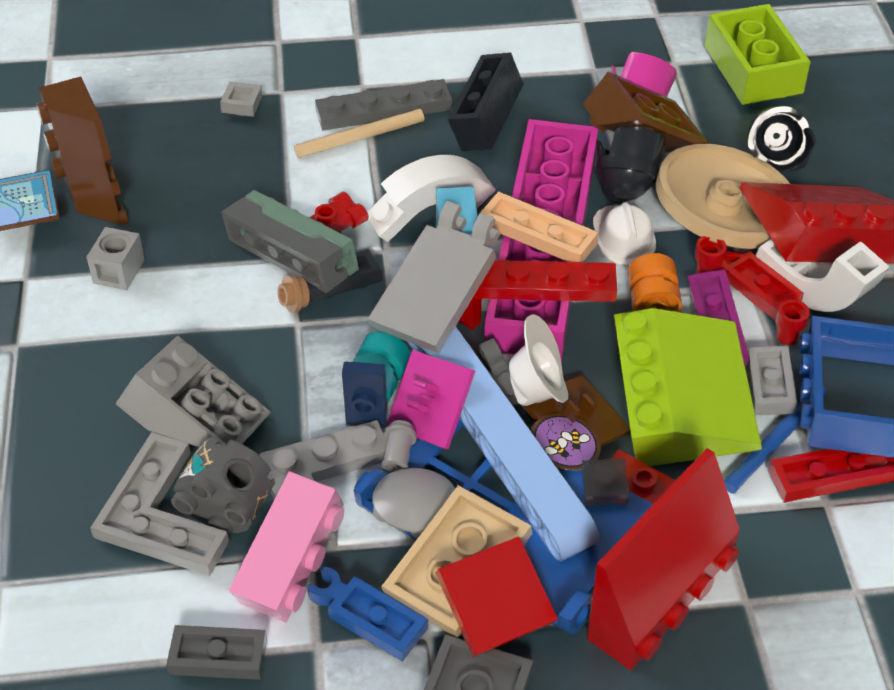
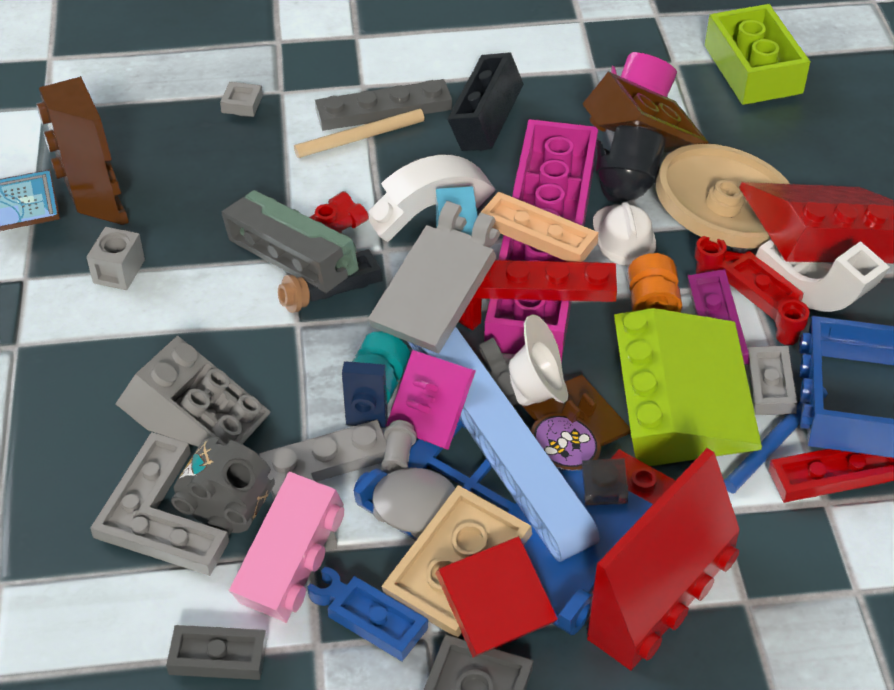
black helmet [747,106,816,173] -> none

